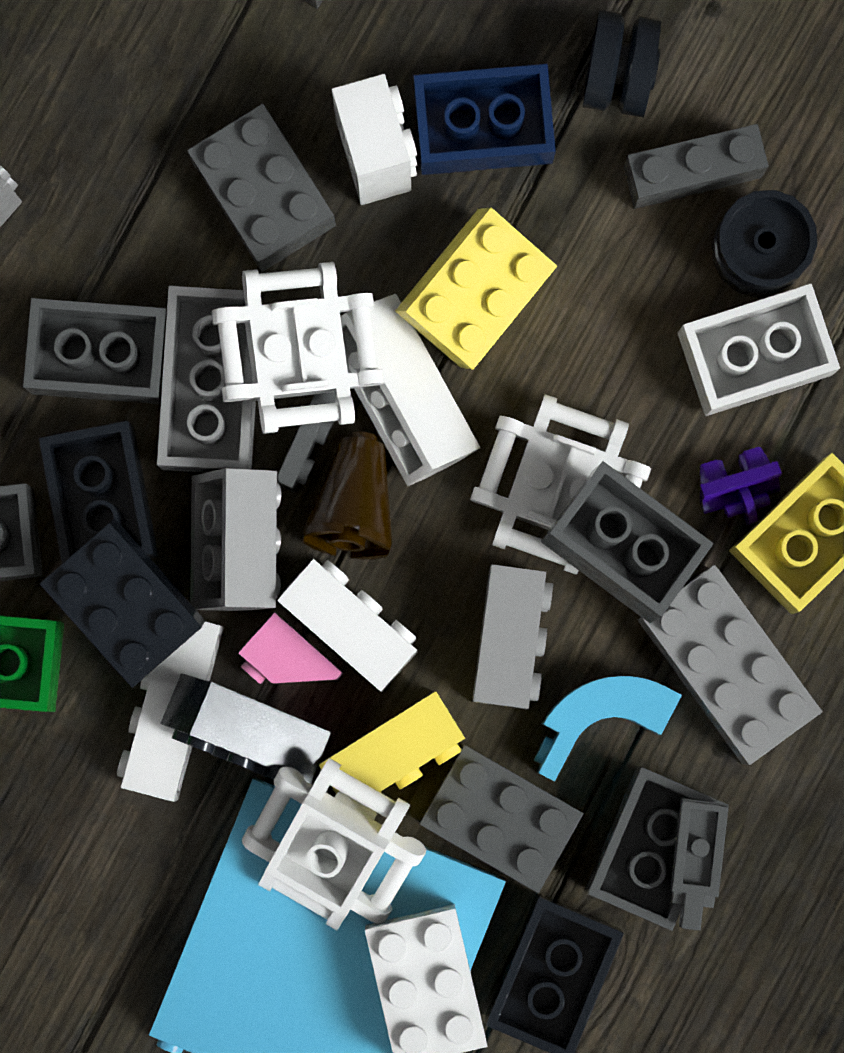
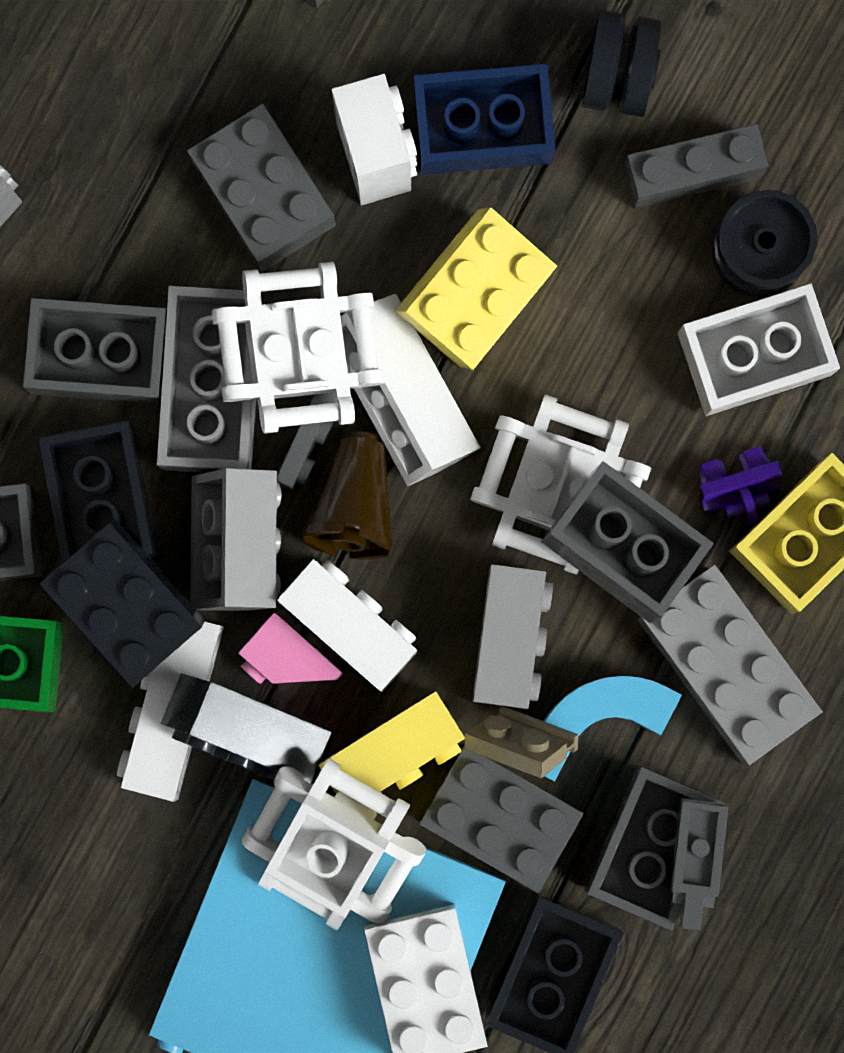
none -> dark tan plate [465,706,578,778]

